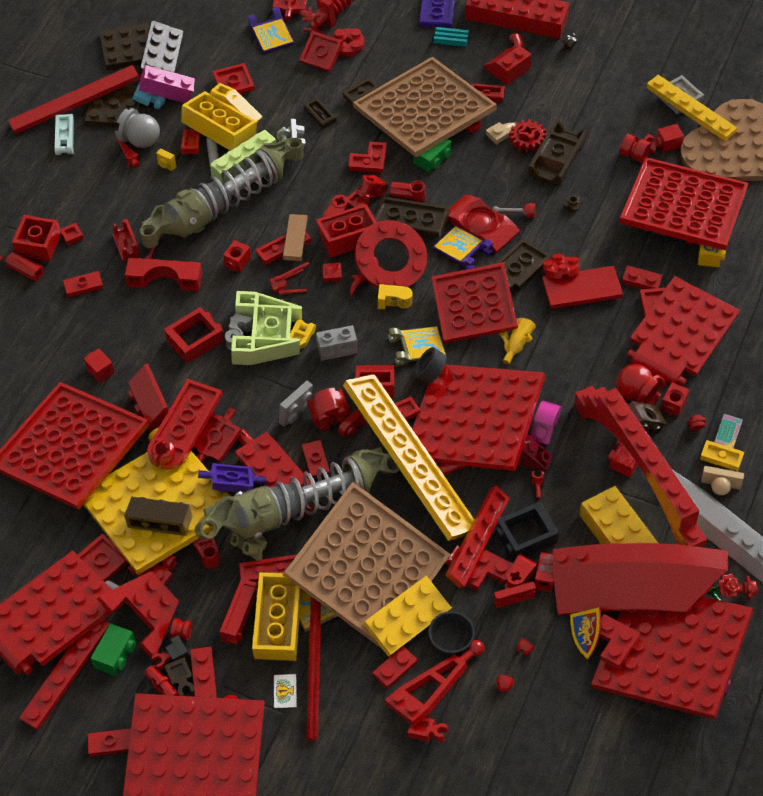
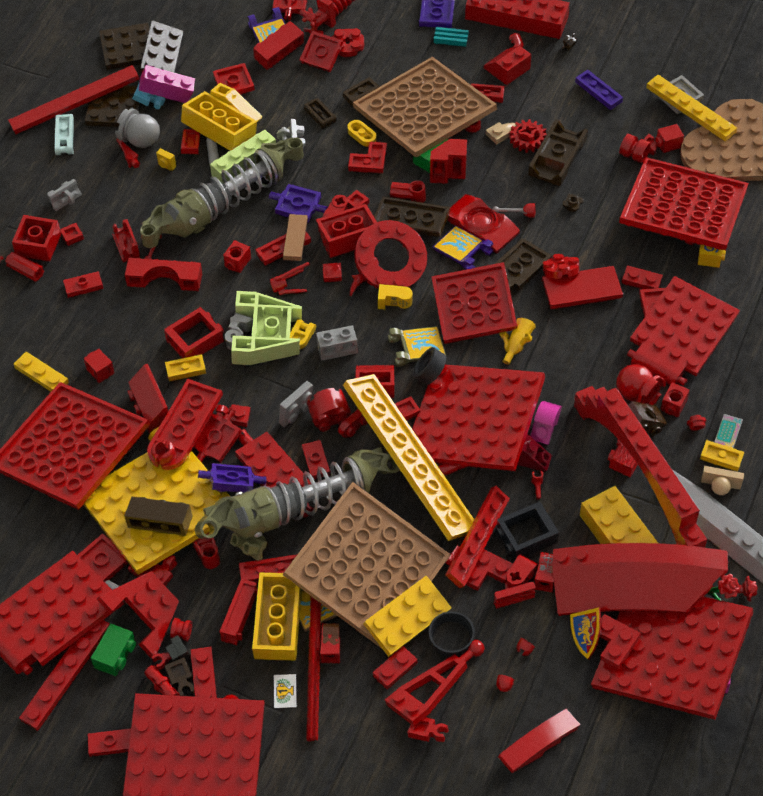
red piece [356,175,389,199] -> none
none -> yellow plate [13,352,69,392]
none -> light grey hips [47,179,82,211]
none -> yellow plate [165,354,206,381]
none -> red plate [216,404,251,427]
none -> red brick [254,21,304,70]
none -> dark purple plate [269,184,328,223]
none -> leg [320,623,340,663]
none -> yellow plate [348,120,376,147]
none -> red piece [430,139,467,184]
none -> red slope [498,709,580,773]
none -> dark purple plate [575,70,623,110]

